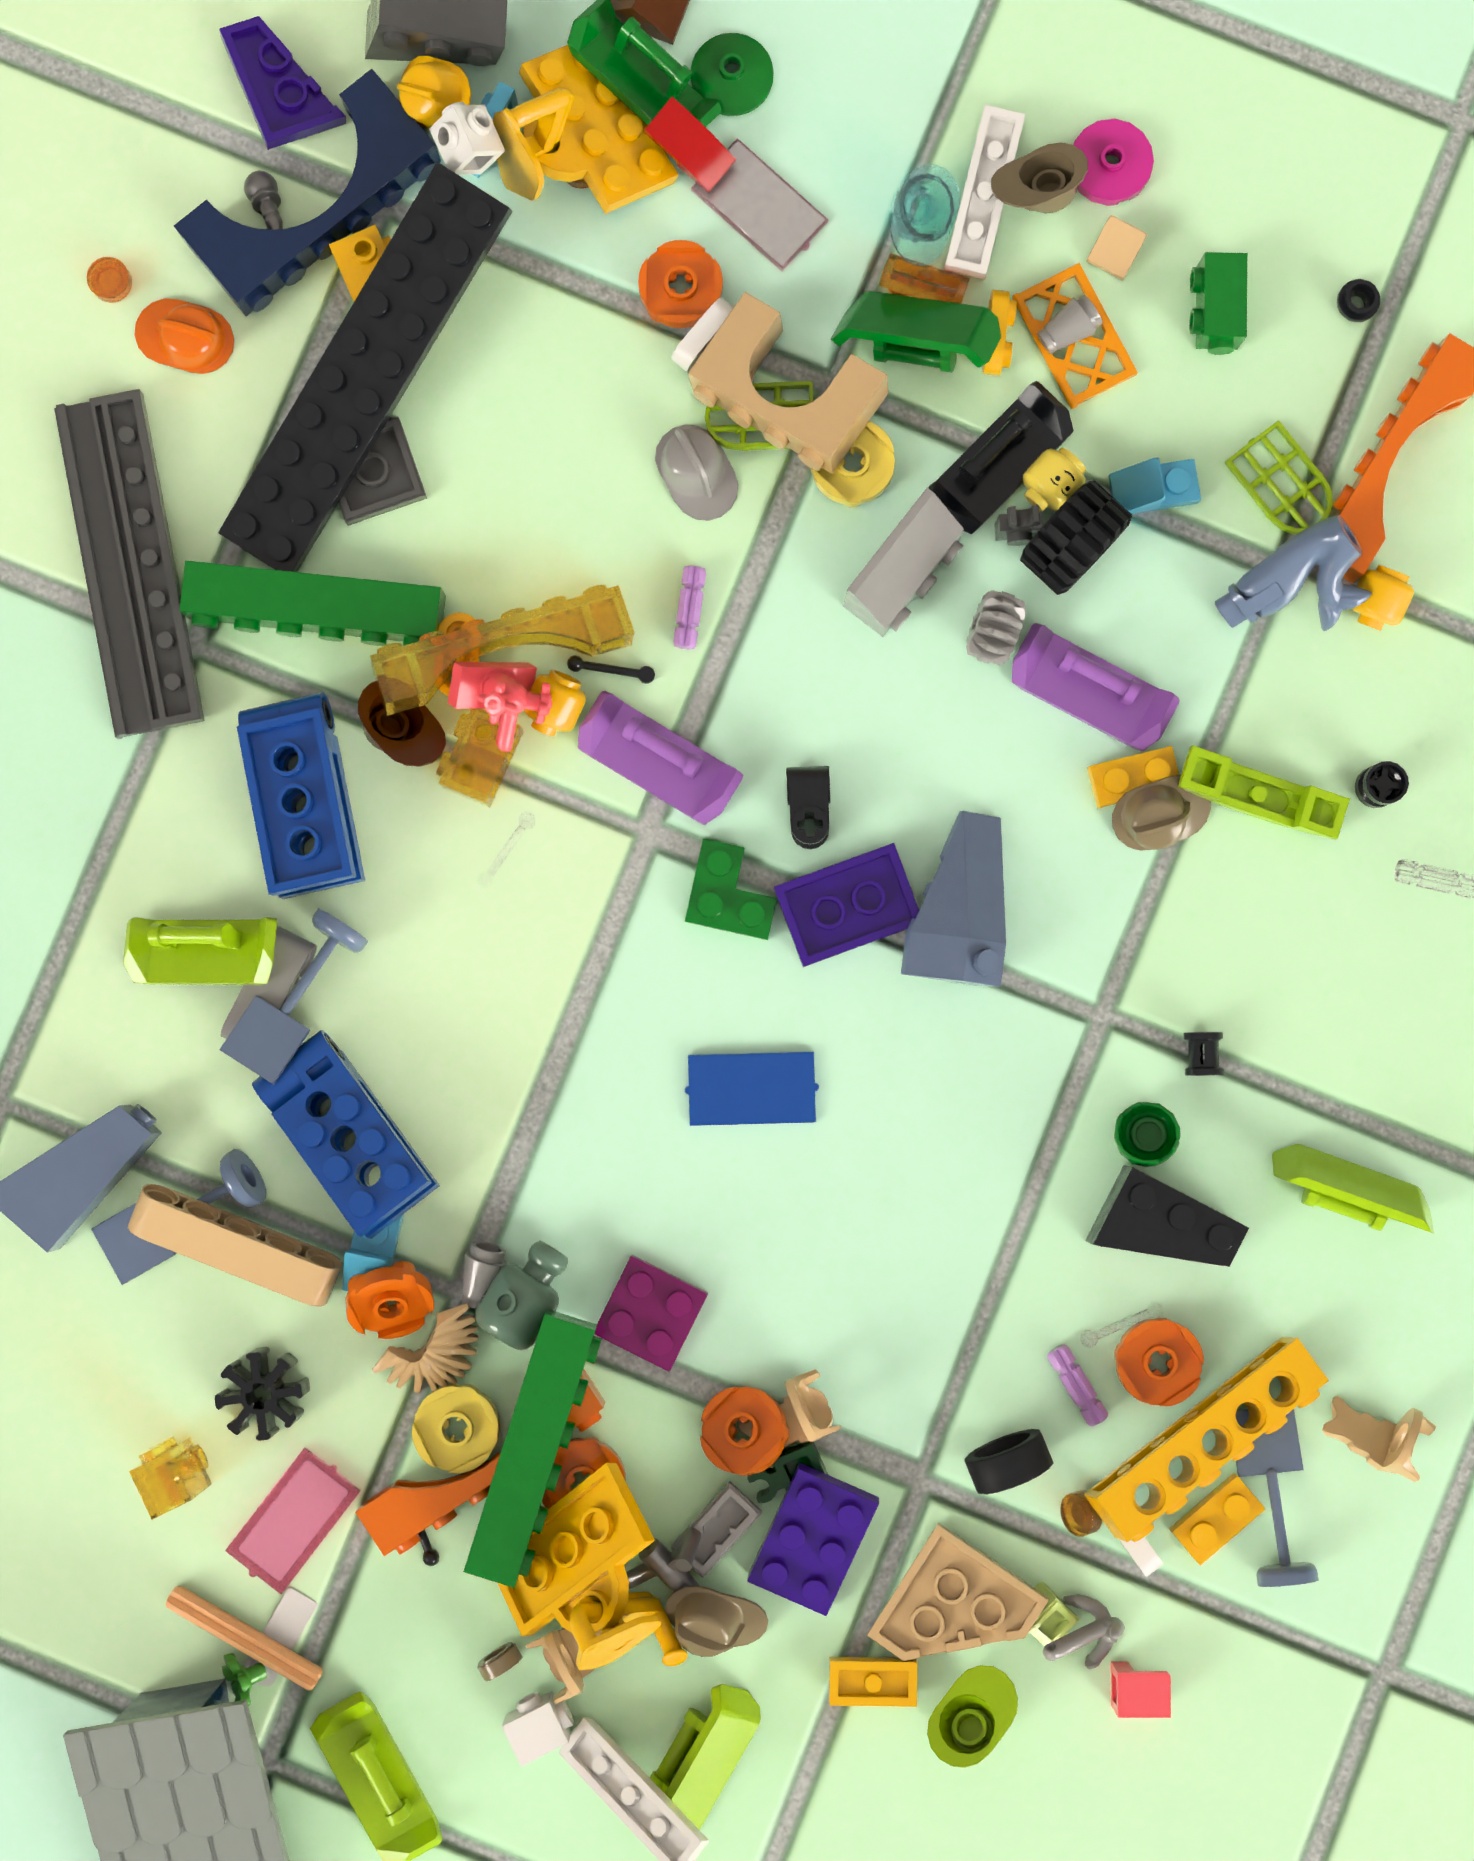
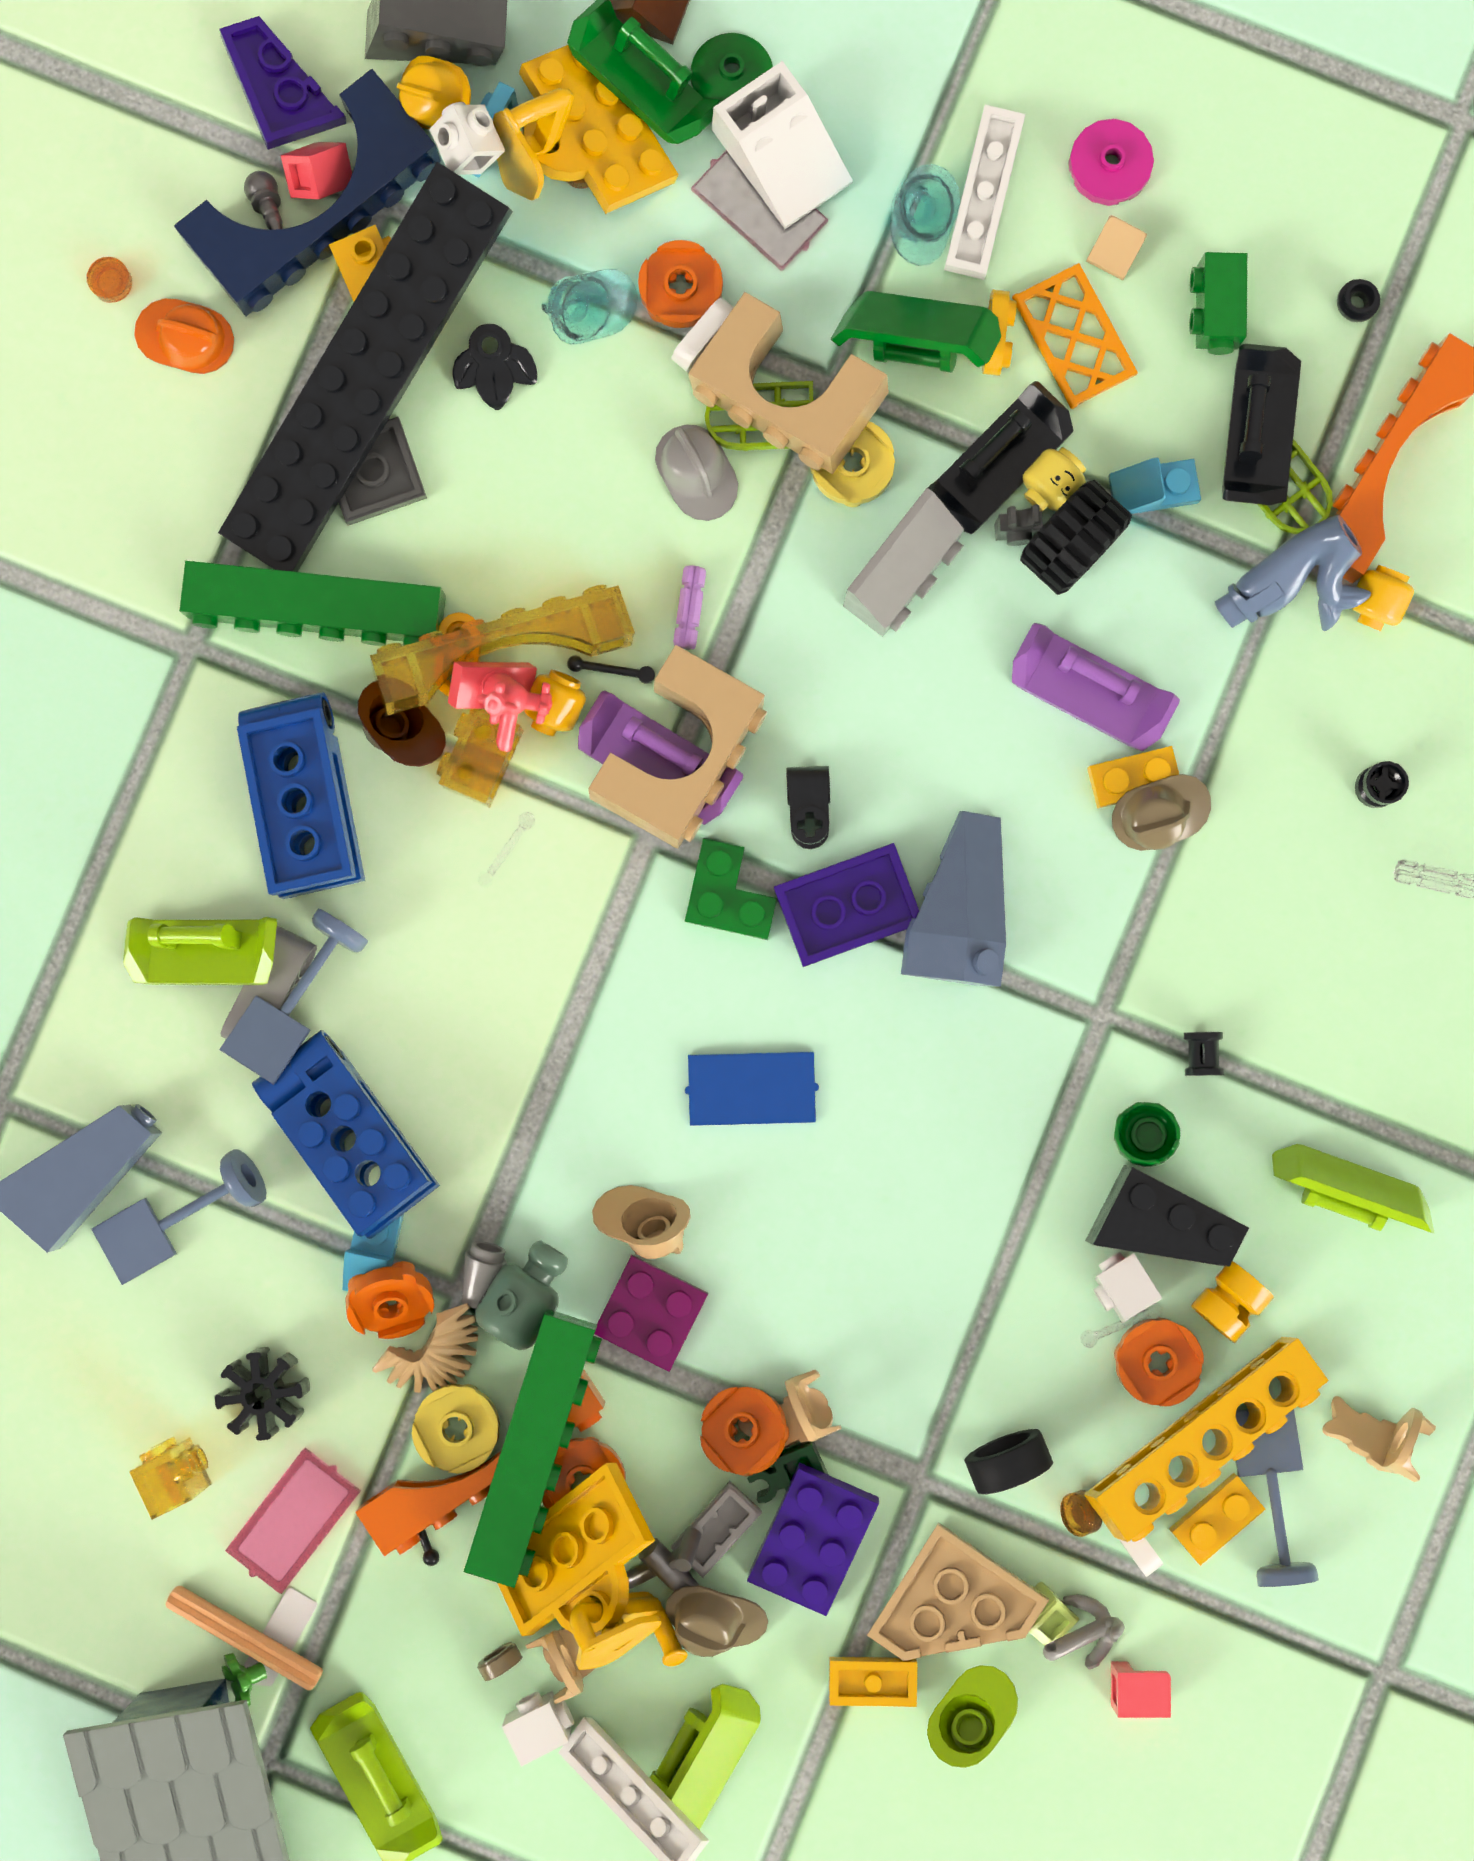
dark grey plate [54,389,205,739] -> none
tan beam [127,1184,342,1306] -> none
red slope [645,96,736,194] -> none
clear orange plate [878,253,970,304] -> none
light grey gear [966,590,1026,665] -> none
dark tan piece [991,142,1088,214] -> none
light grey cone [1037,295,1103,355] -> none
lavender axle [1047,1344,1108,1427] -> none
lime slope [1178,745,1350,840] -> none
none -> coral panel [281,142,352,199]
none -> black plate [453,324,537,410]
none -> clear light blue piece [541,269,638,345]
none -> tan arch [588,645,767,849]
none -> tan piece [592,1185,691,1259]
none -> white slope [711,61,853,229]
none -> white brick [1093,1252,1162,1323]
none -> yellow wheel [1191,1261,1274,1343]
none -> black piece [1222,344,1301,505]

